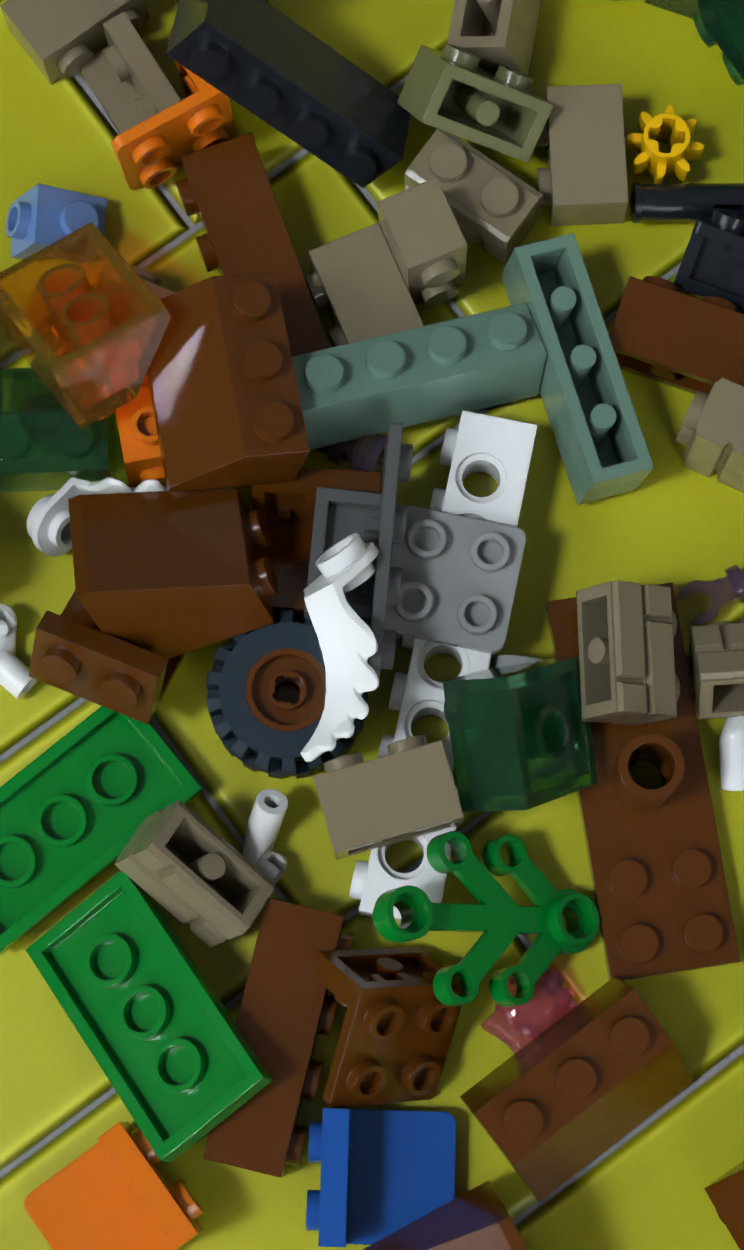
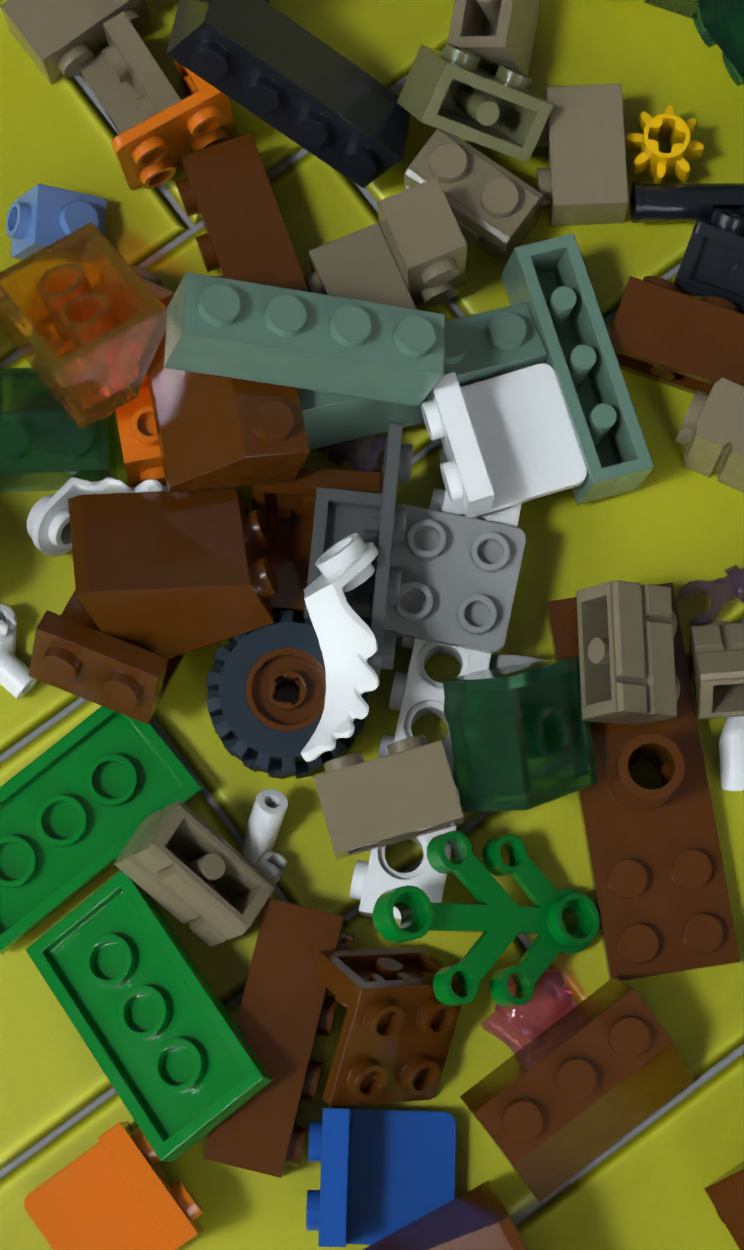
none -> sand green brick [164,272,445,406]
none -> white bracket [421,363,587,519]

